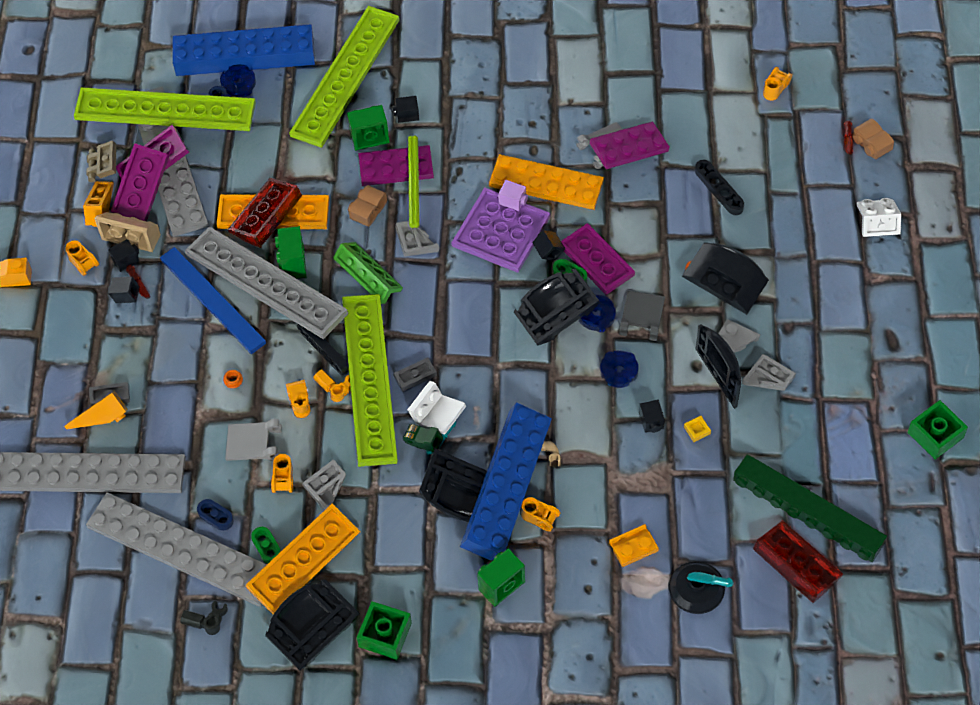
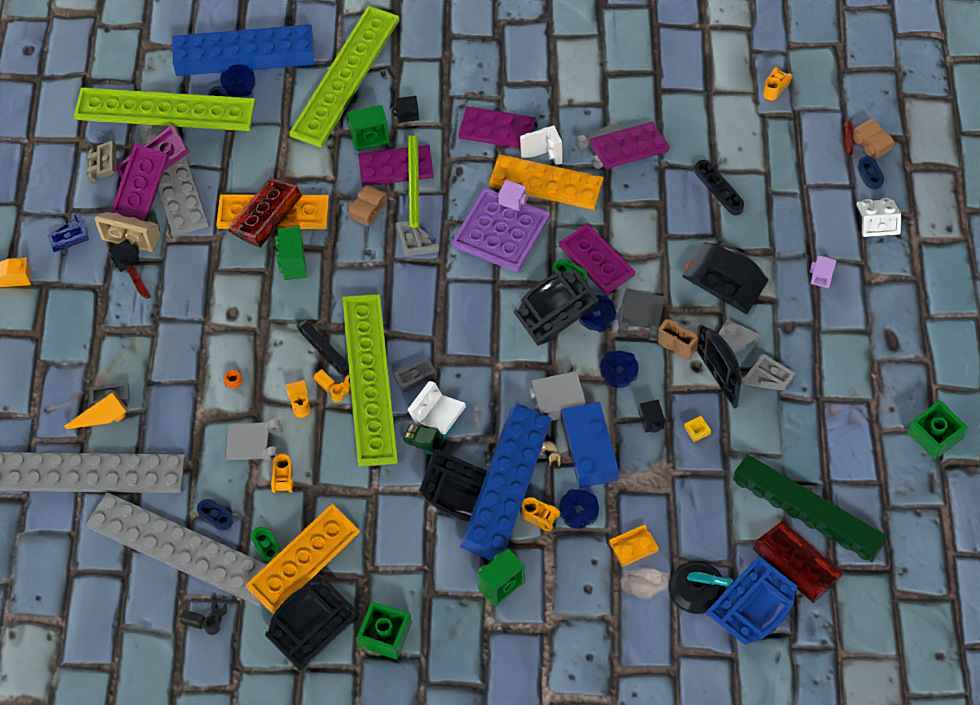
light orange piece [65,240,99,276] -> none
light orange slope [83,181,114,227] -> none
black brick [108,277,140,303] -> none
blue tile [160,247,266,355] -> none
light grey plate [185,227,348,339] -> none
light grey wing [302,459,346,510] -> none
bright green fence [333,242,403,304] -> none
black brick [532,230,565,261] -> none
none -> clear blue wing [48,212,89,252]
none -> magenta plate [458,106,536,149]
none -> white bracket [520,126,562,166]
none -> light grey brick [529,371,586,421]
none -> clear blue plate [559,489,599,529]
none -> blue brick [562,402,619,488]
none -> medium nougat brick [657,319,698,360]
none -> blue slope [706,556,797,645]
none -> lavender brick [810,256,836,288]
none -> dark blue plate [858,156,884,189]

